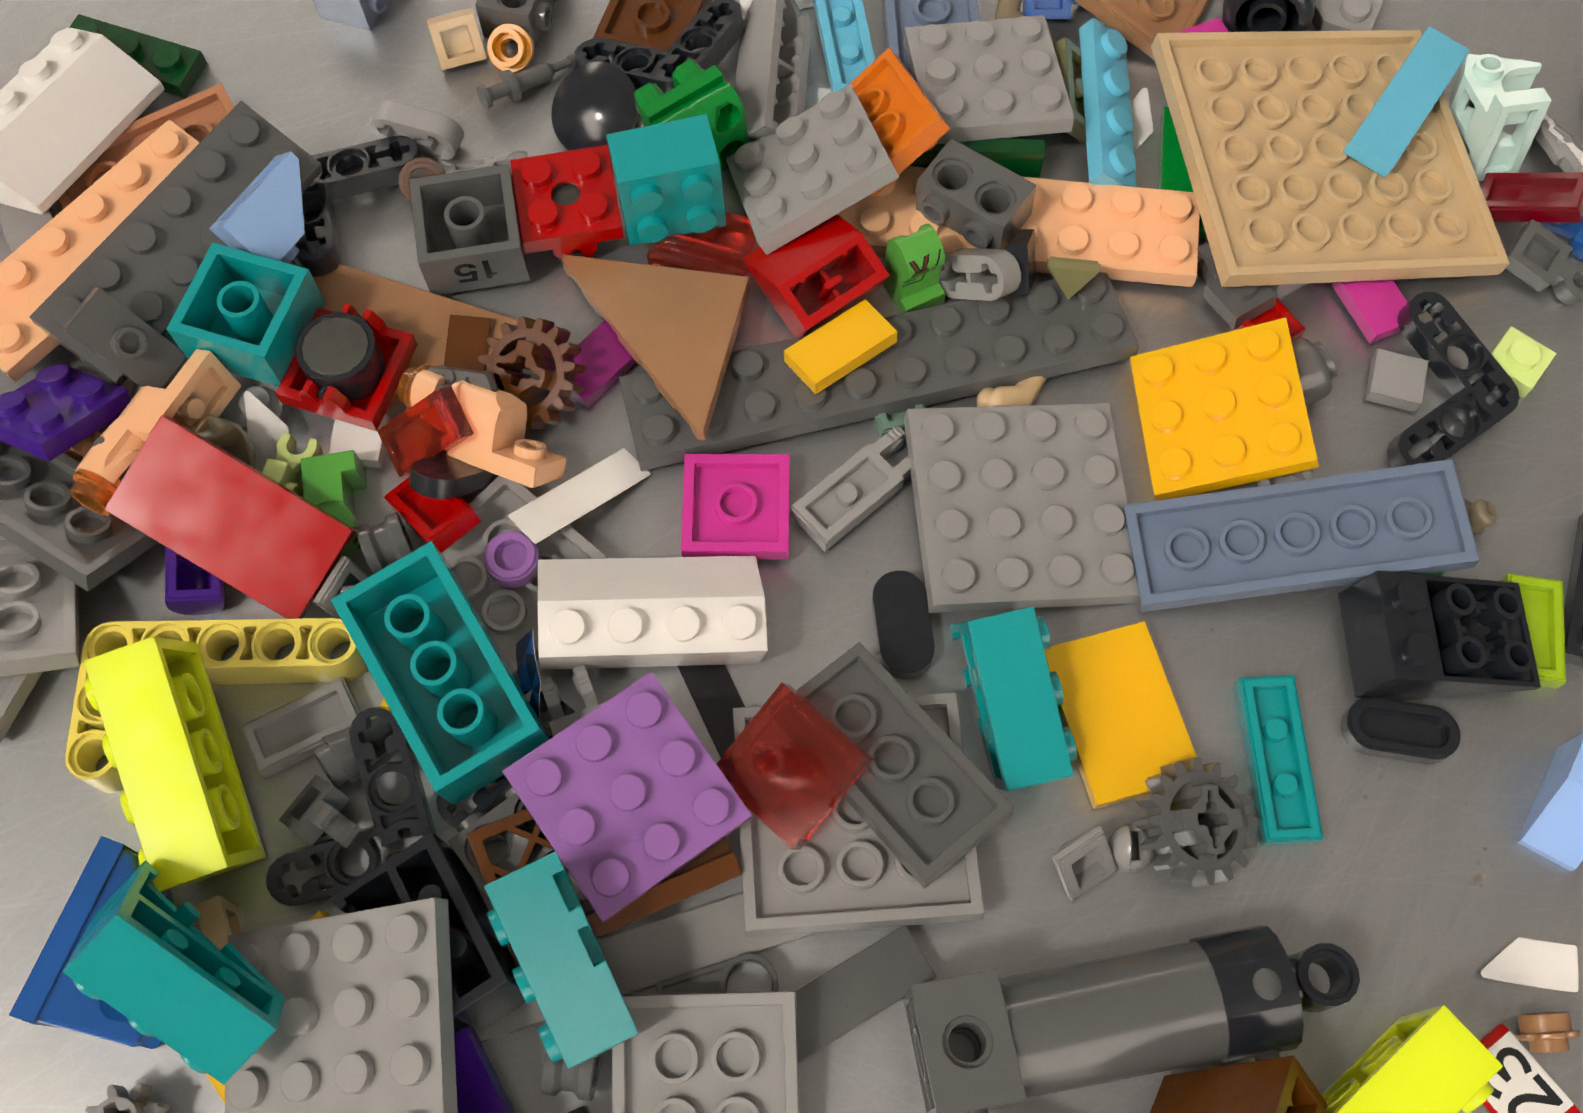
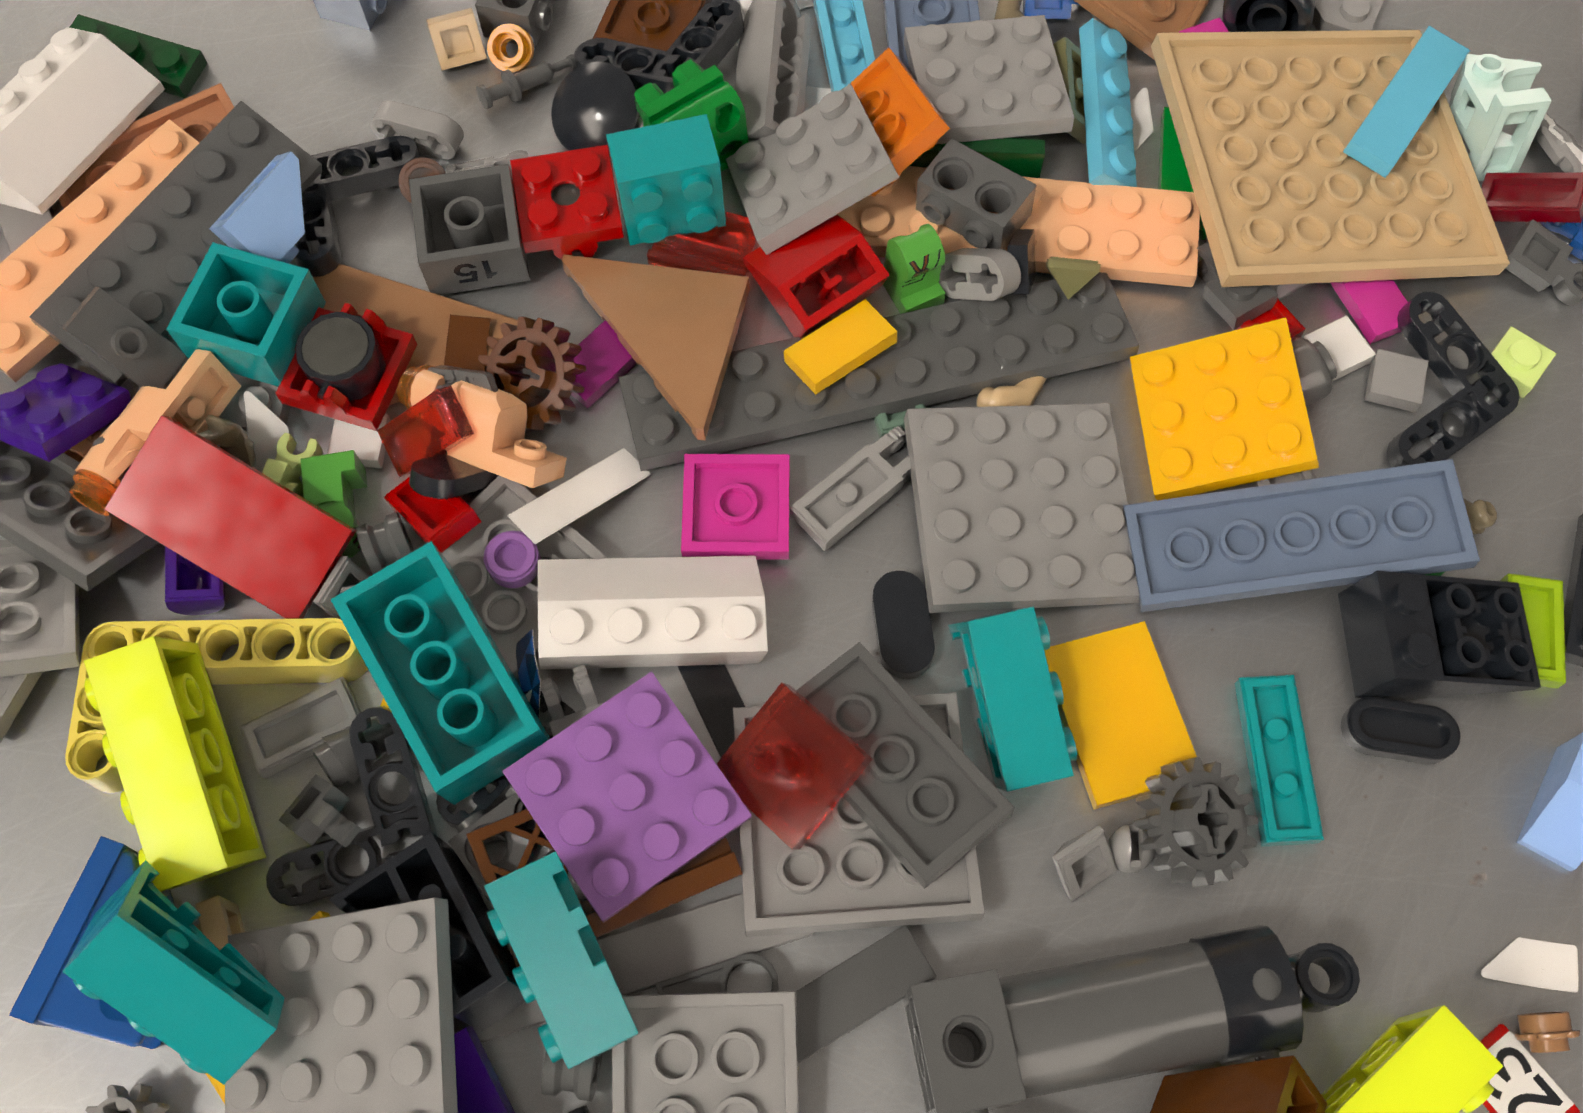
none -> white tile [1304,315,1376,382]

